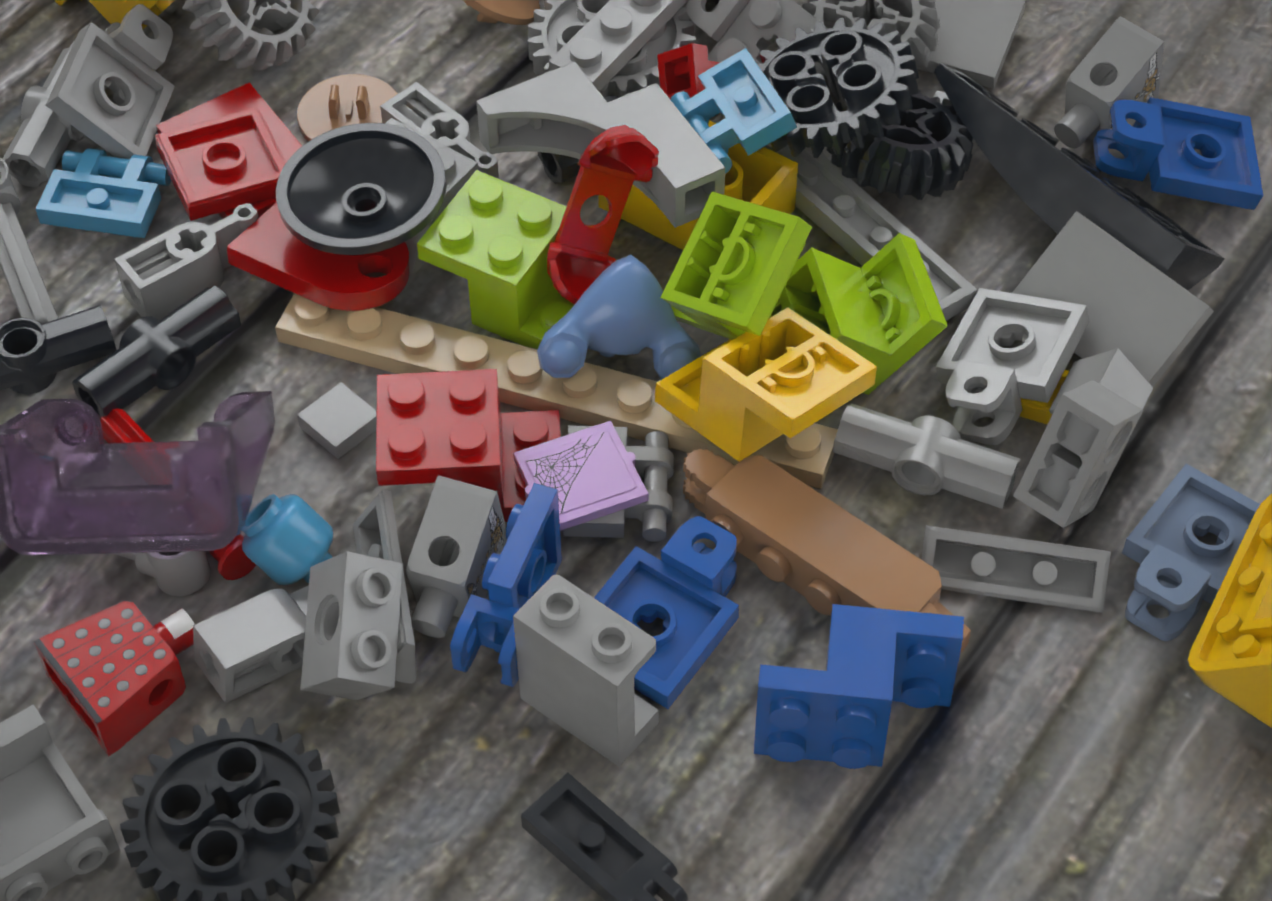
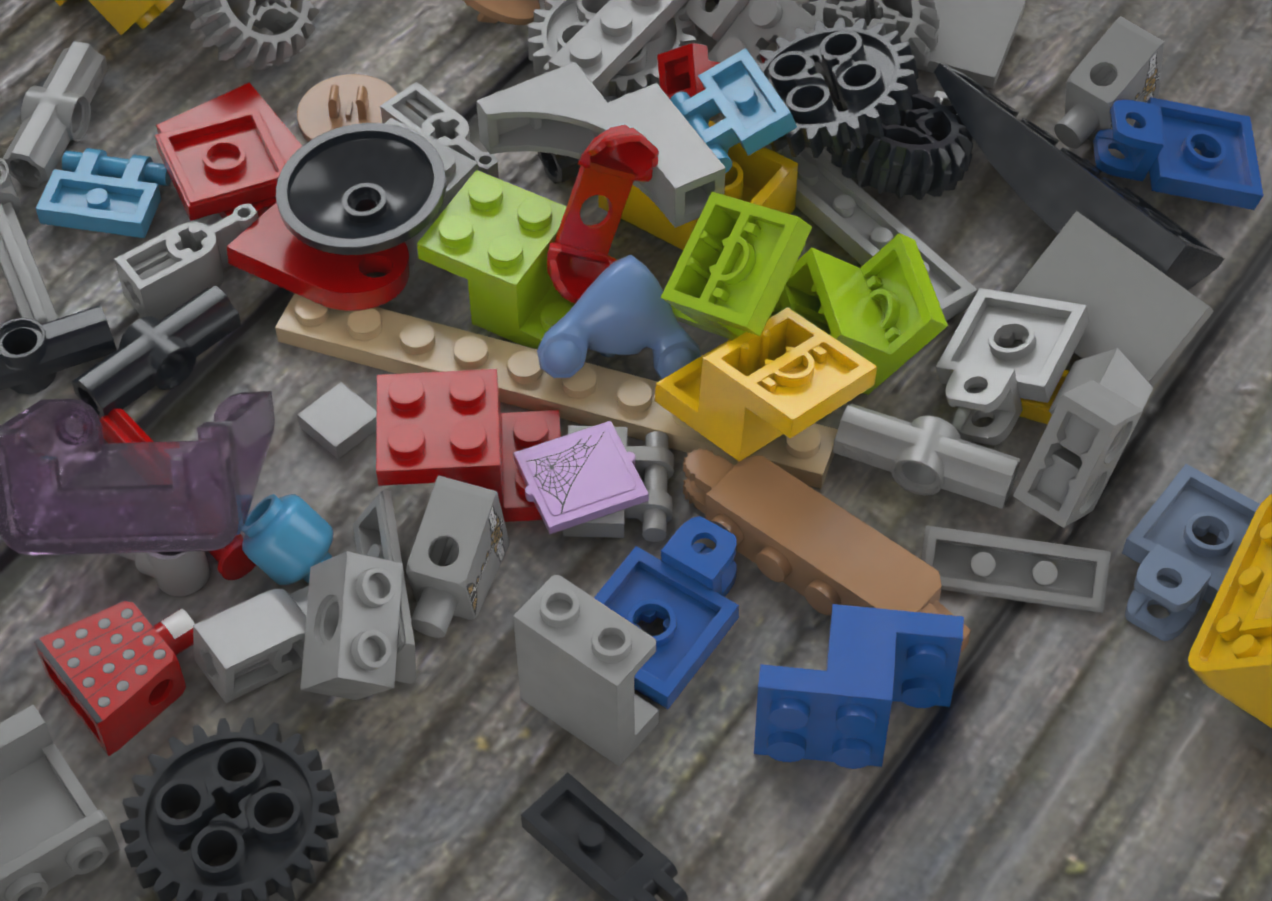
light grey plate [45,4,175,159] -> none
blue plate [450,483,562,687] -> none

